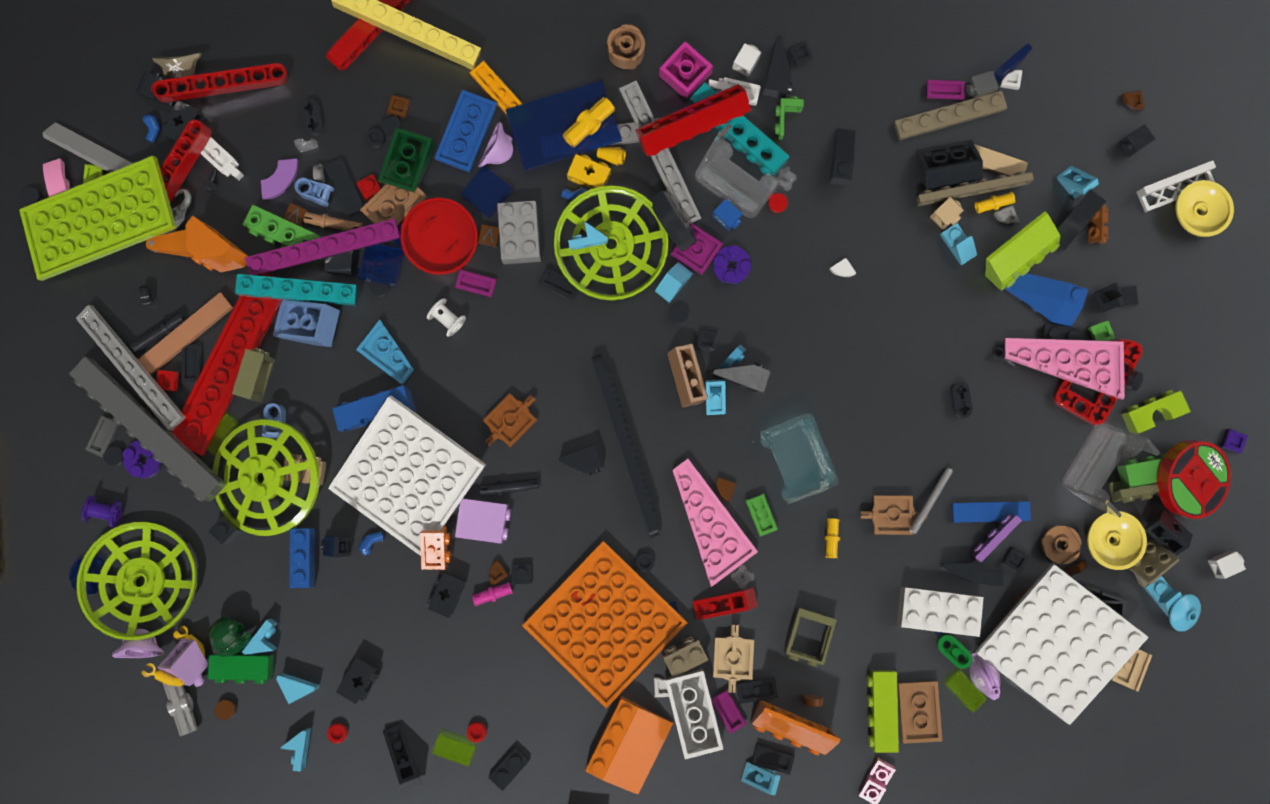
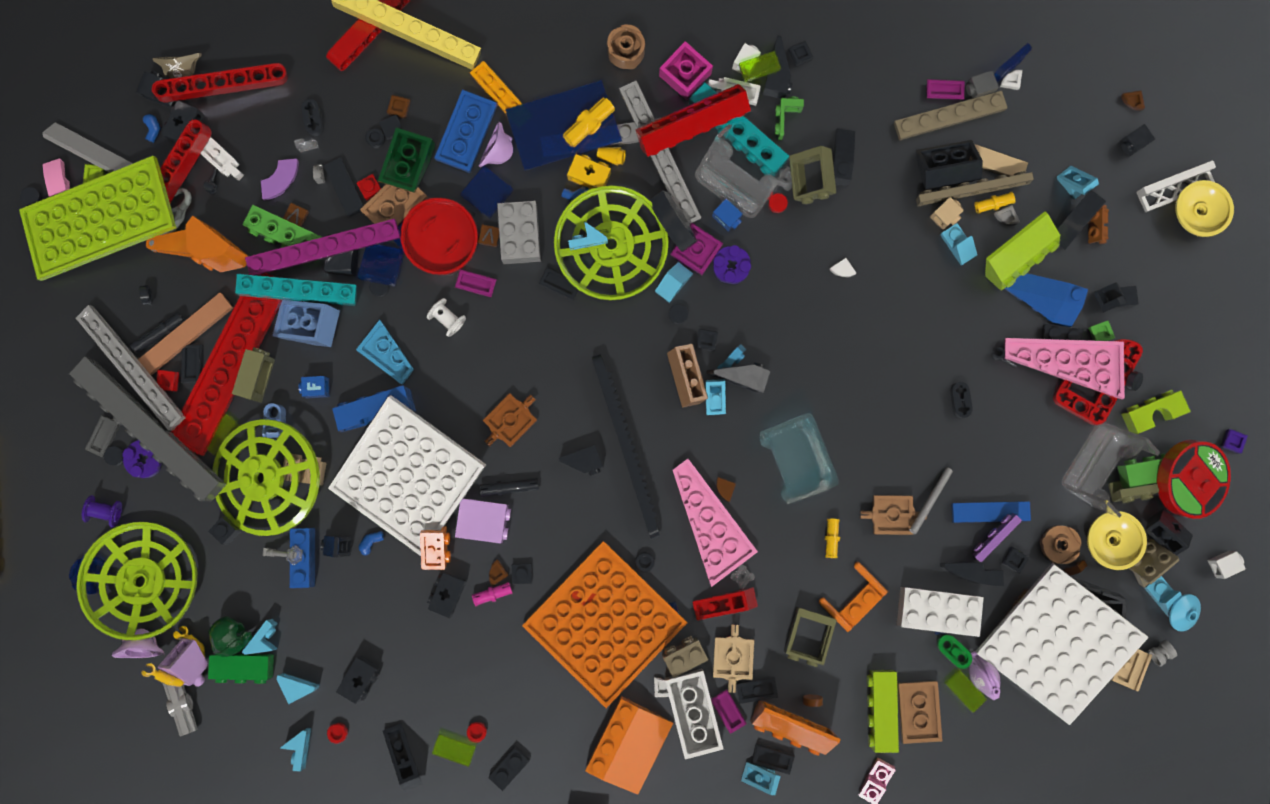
reddish brown tile [215,699,237,720] -> none
medium blue piece [294,178,334,207] -> none
medium nougat pin [304,212,363,231] -> none
bright green plate [745,494,778,537] -> none
none -> piece [263,545,303,565]
none -> blue brick [299,376,329,398]
none -> clear neon green tile [739,51,781,82]
none -> olive window [789,146,836,204]
none -> orange plate [819,562,888,632]
none -> light grey wheel [1148,640,1178,667]

